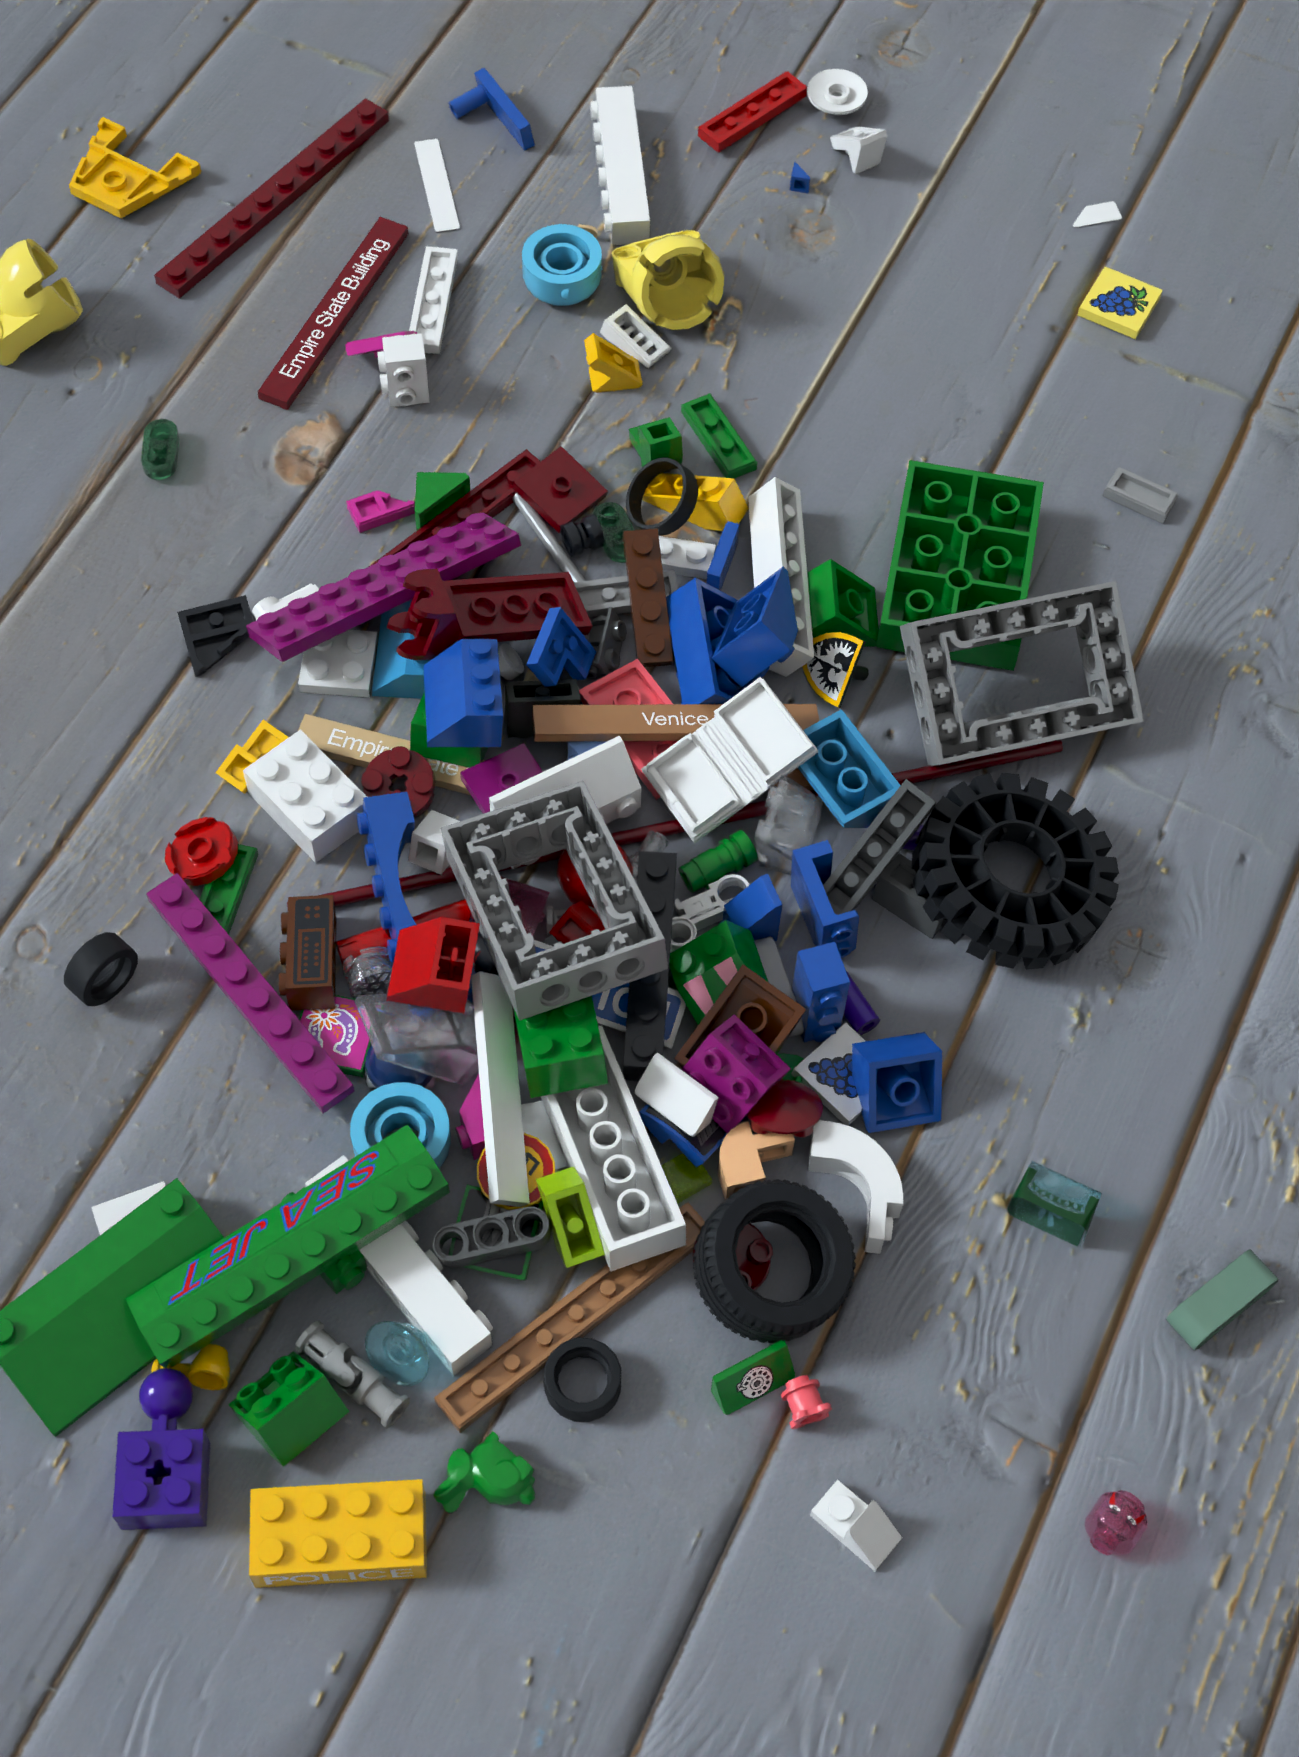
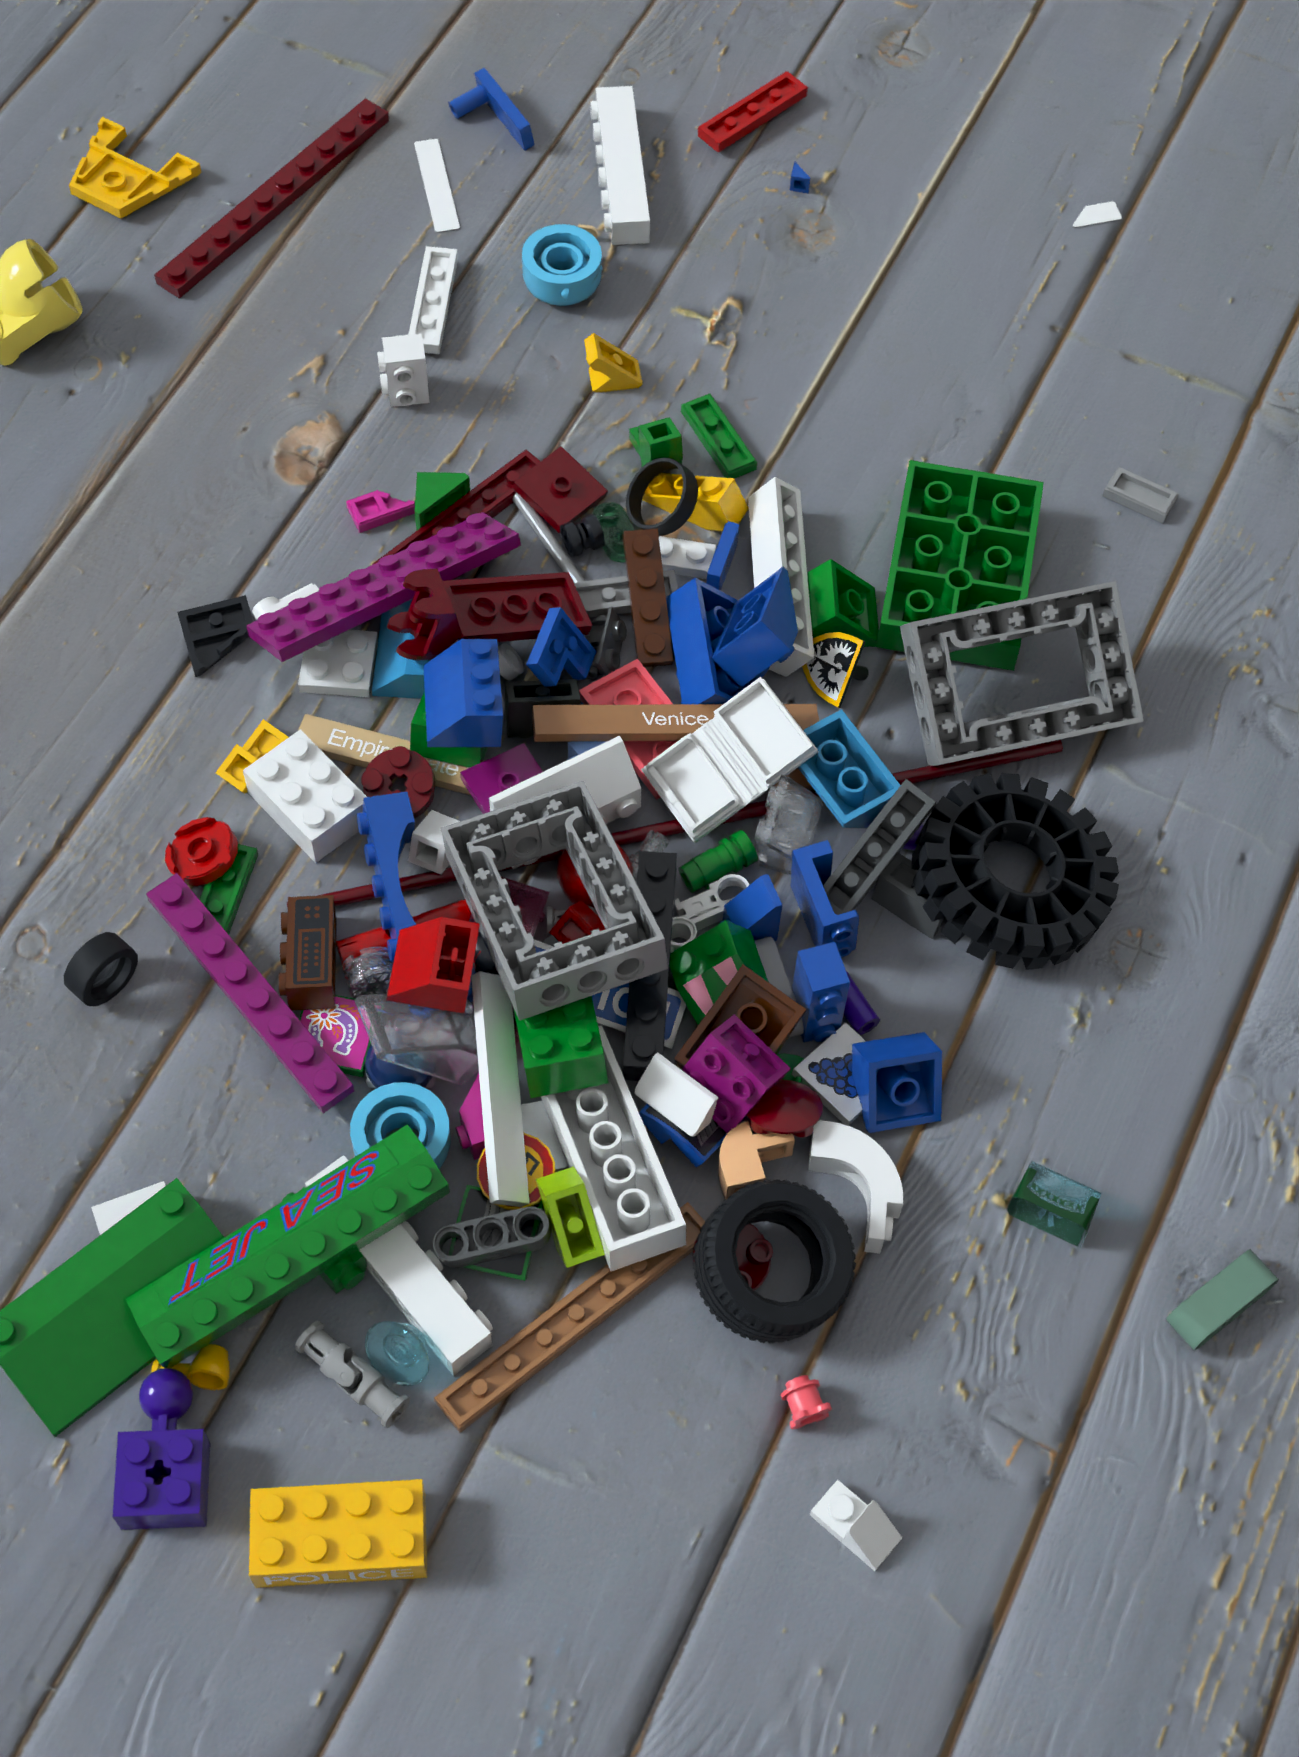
clear green plate [141,419,180,480] -> none
green slope [228,1351,350,1467] -> none
dark red tile [257,216,409,410] -> none
dark pink plate [345,331,417,358] -> none
green animal [433,1431,535,1514] -> none
black tyre [544,1338,622,1422] -> none
white slope [600,304,671,368] -> none
light yellow piece [612,230,724,330] -> none
clear neon green tile [661,1153,712,1203] -> none
green slope [711,1340,795,1415] -> none
white dish [807,69,868,115] -> none
white slope [830,127,887,174] -> none
light yellow tile [1078,266,1163,339] -> none
clear pink head [1084,1490,1148,1556] -> none

